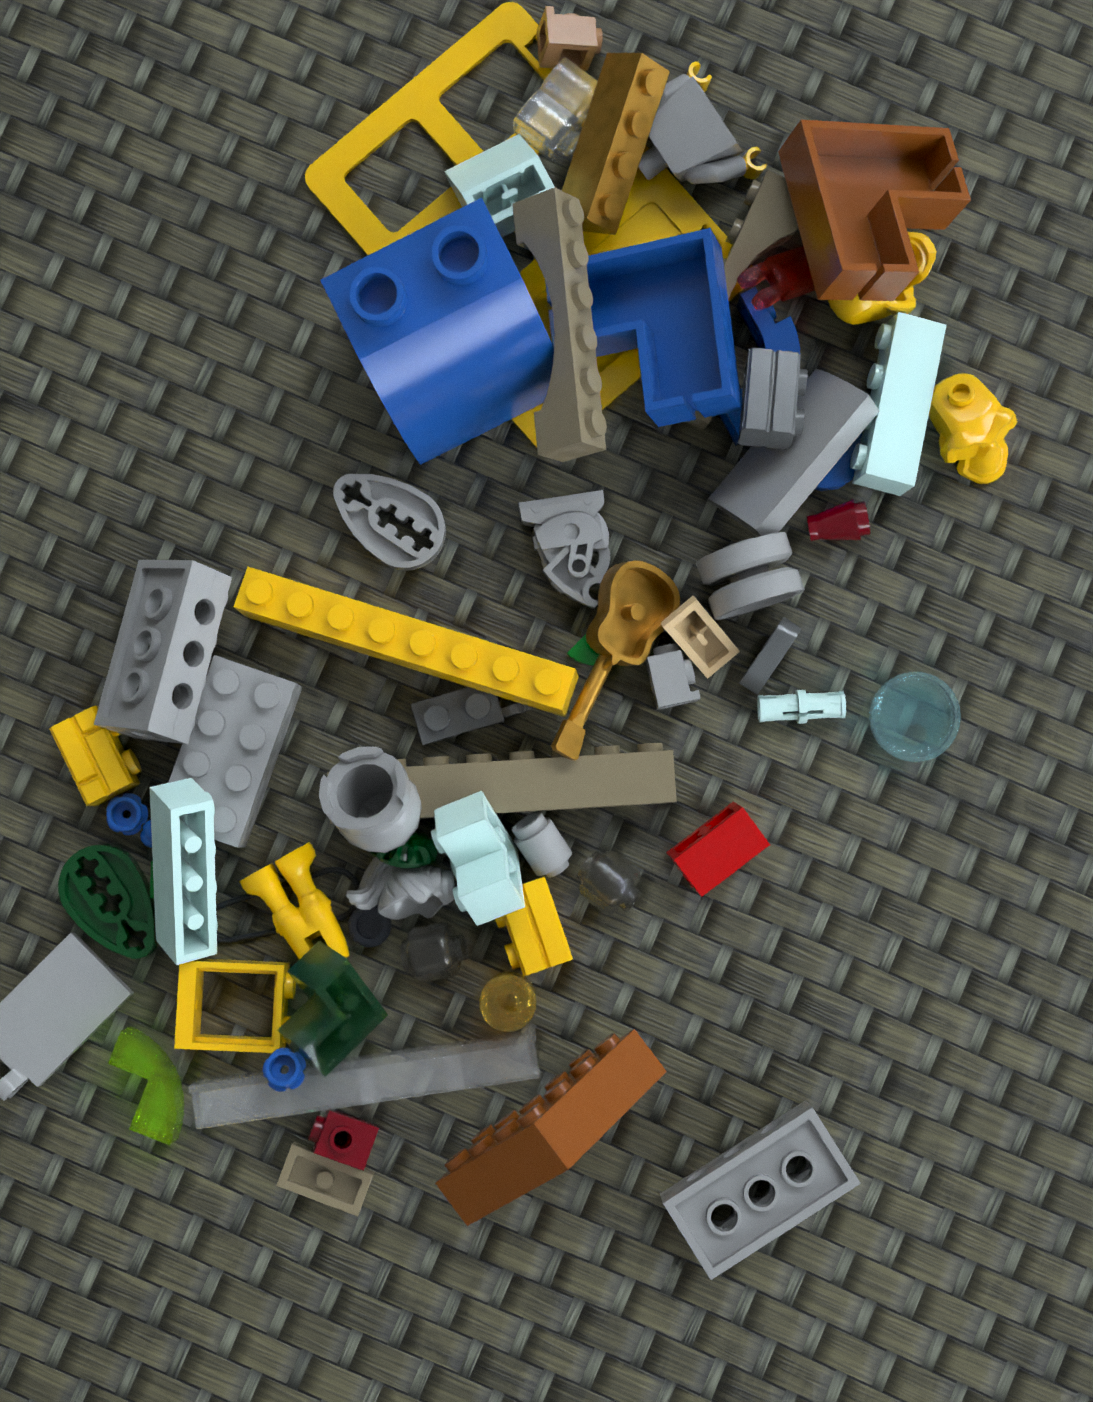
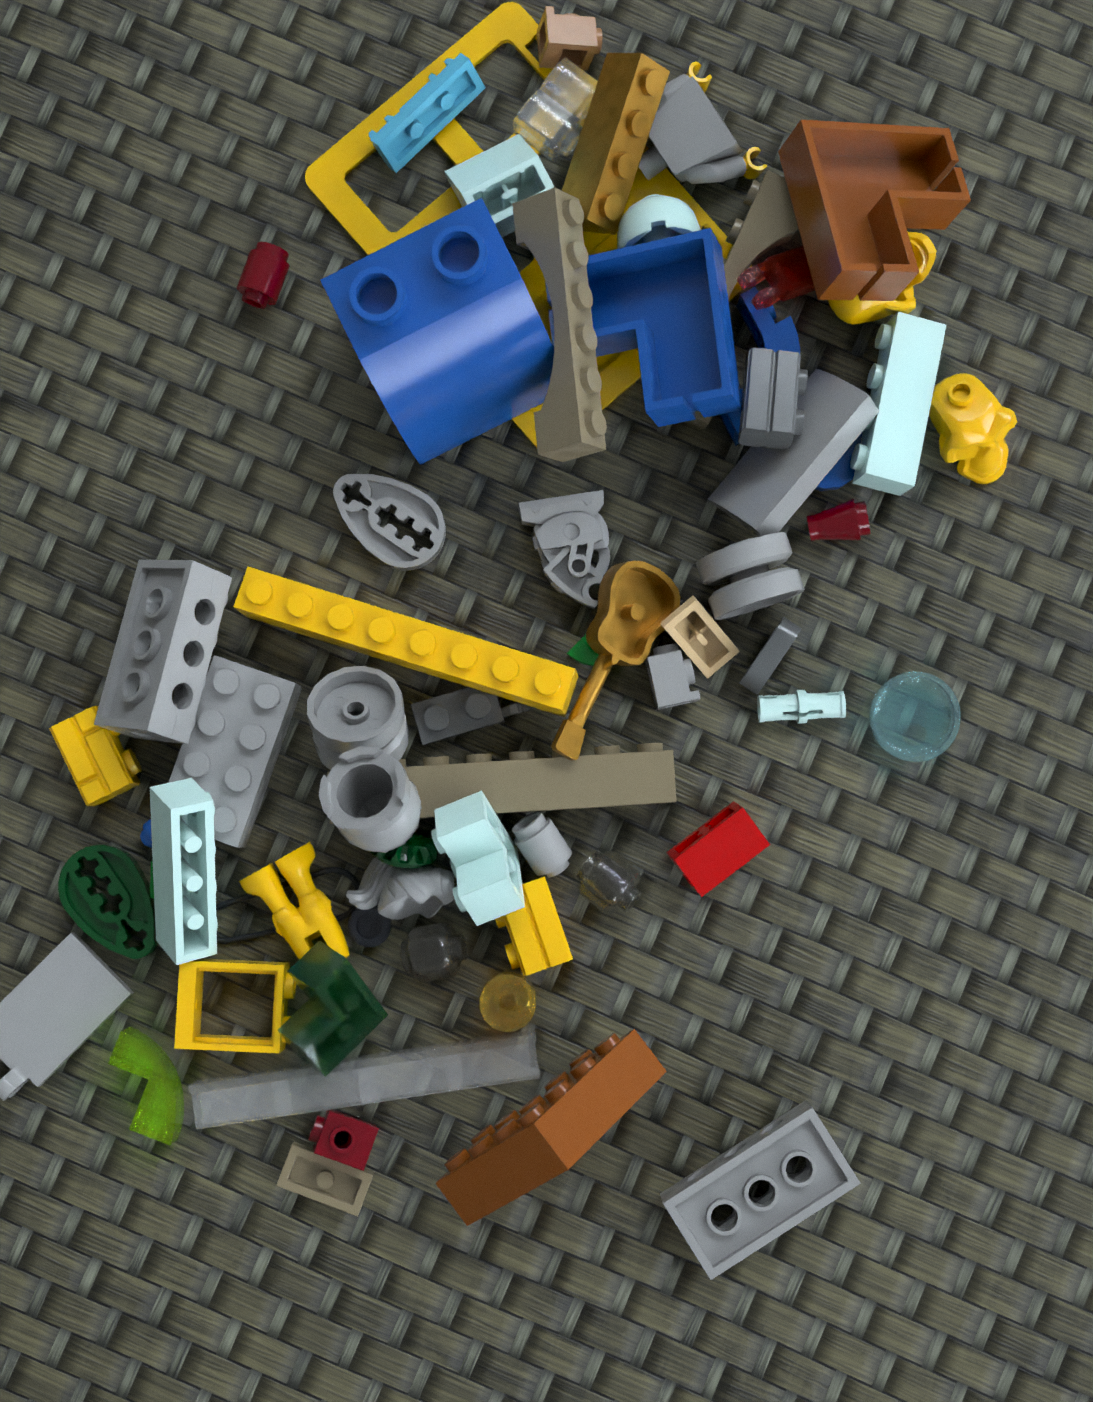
blue plate [106,793,148,835] -> none
blue plate [263,1048,306,1092] -> none
none -> dark red brick [236,242,290,309]
none -> light grey wheel [307,666,408,770]
none -> medium azure plate [368,53,486,173]
none -> light aqua cylinder [617,194,701,249]

